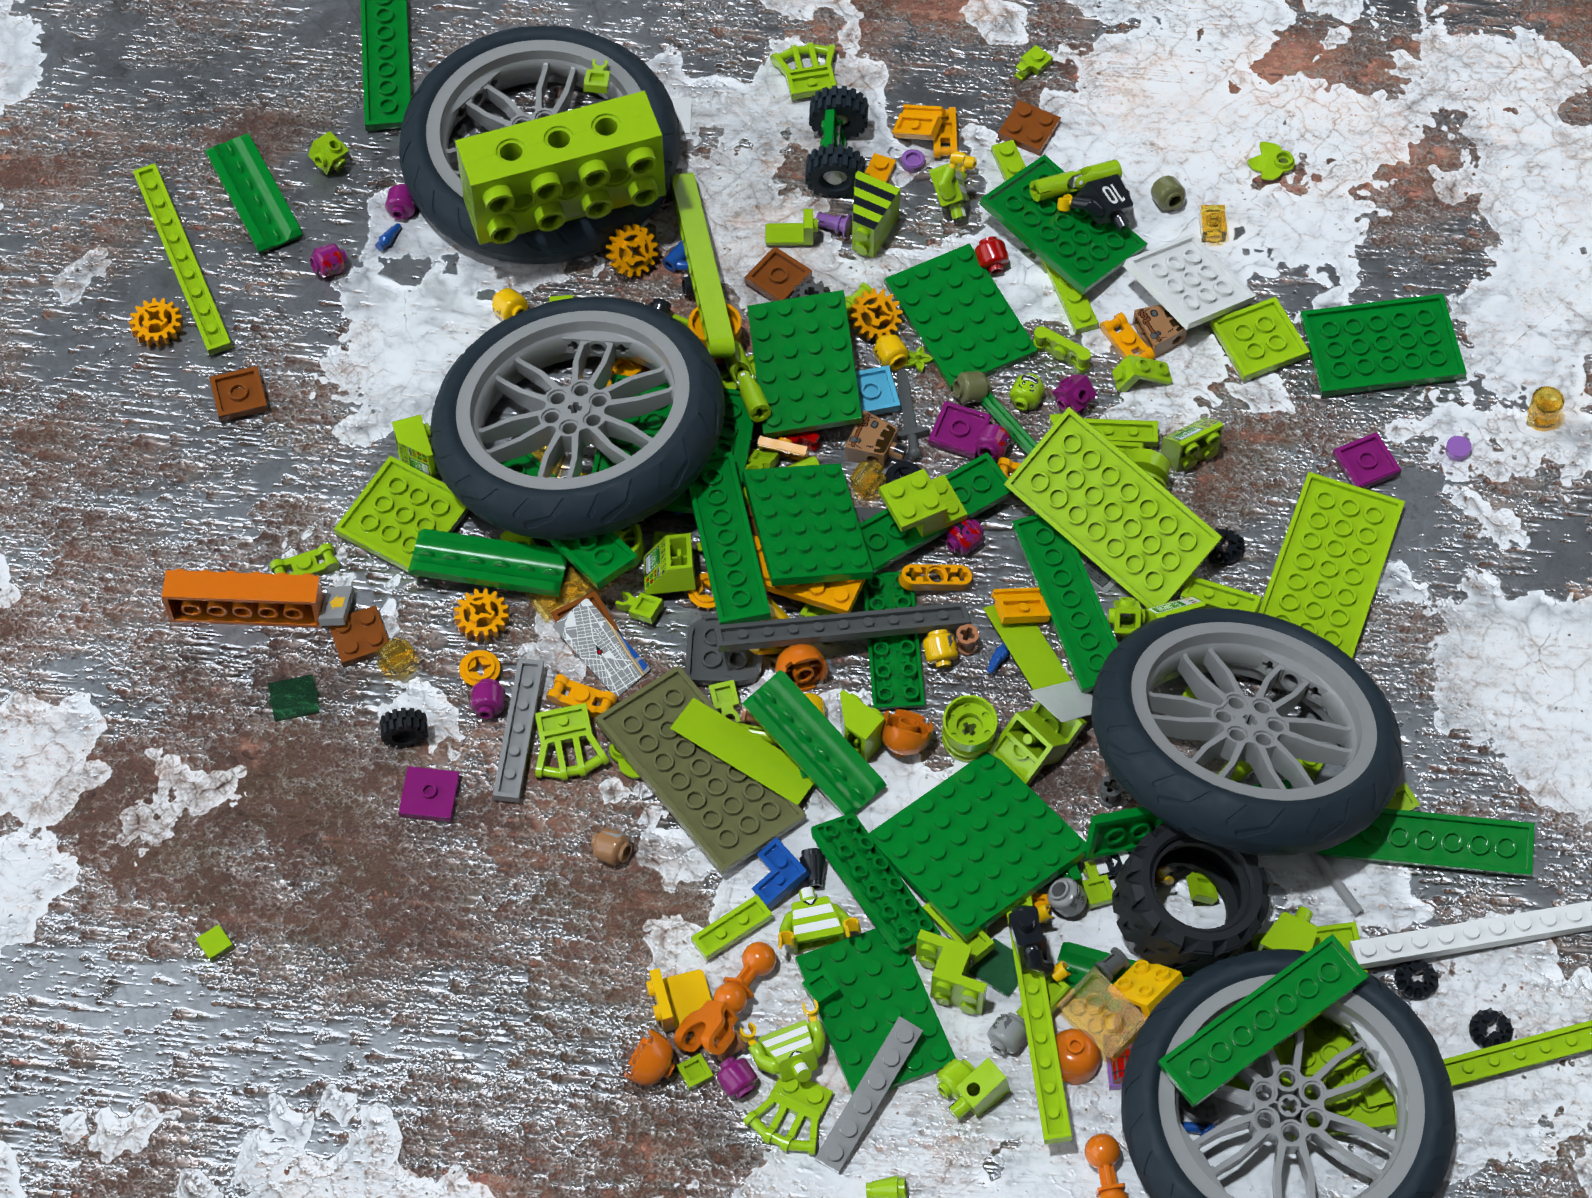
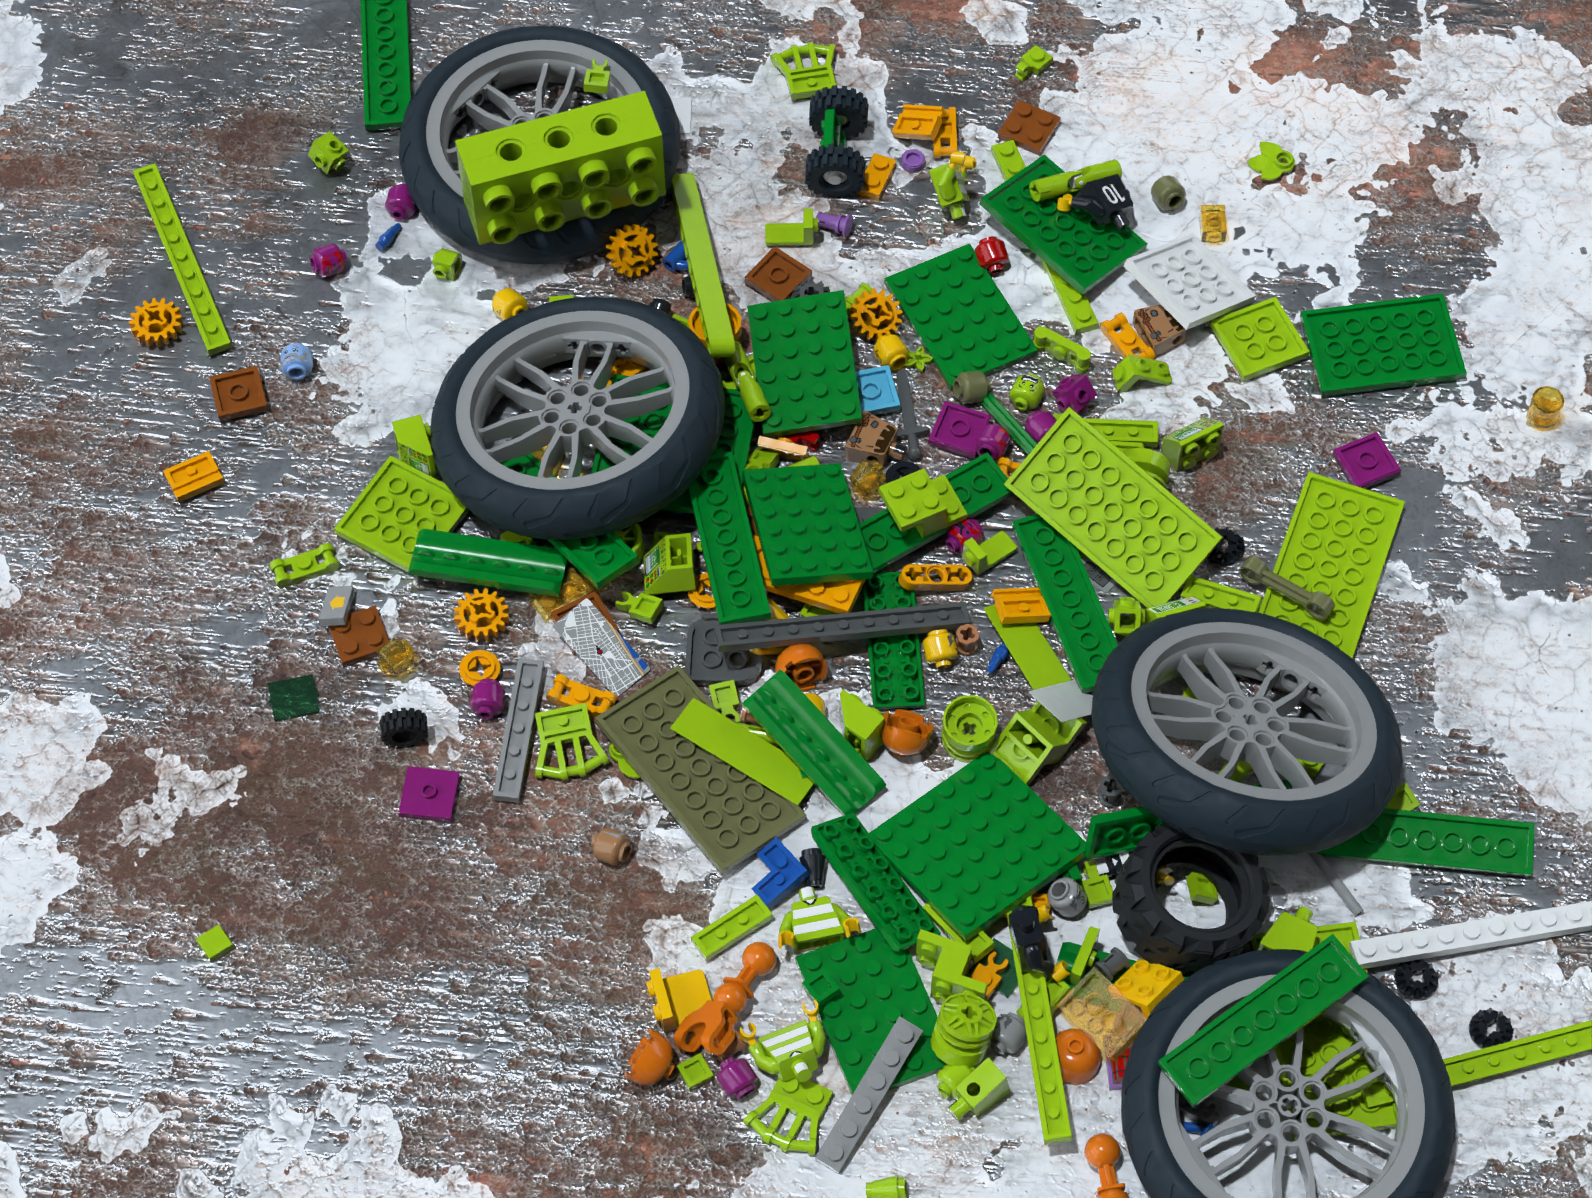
orange brick [162,569,325,628] -> none
green plate [204,133,303,254] -> none
lime slope [852,171,900,258] -> none
medium lavender tile [1445,436,1472,461] -> none
none -> light orange plate [163,451,225,503]
none -> light blue head [280,343,313,380]
none -> lime plate [432,248,462,281]
none -> lime wheel [930,993,997,1067]
none -> lime bracket [962,531,1017,575]
none -> light orange plate [969,951,1008,1001]
none -> magenta head [1025,410,1057,443]
none -> lime plate [1069,926,1100,986]
none -> olive piece [1239,556,1335,620]

